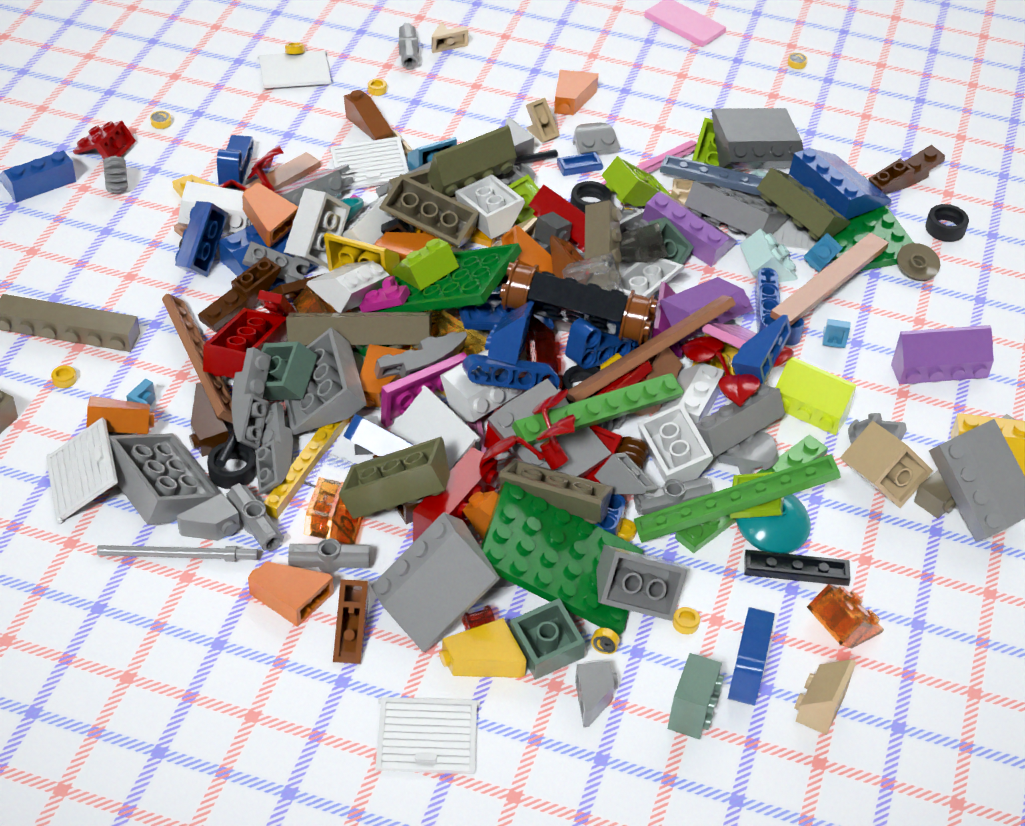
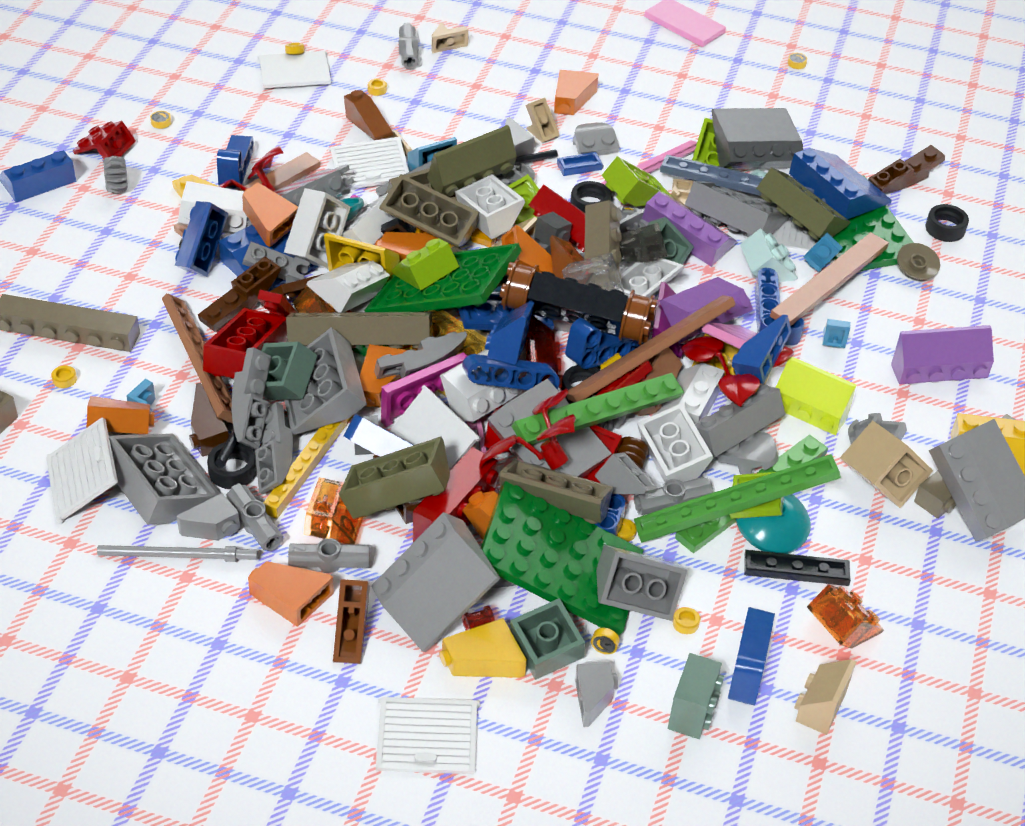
clear piece [304,452,357,498] -> none
dark pink hinge [359,276,410,312] -> none

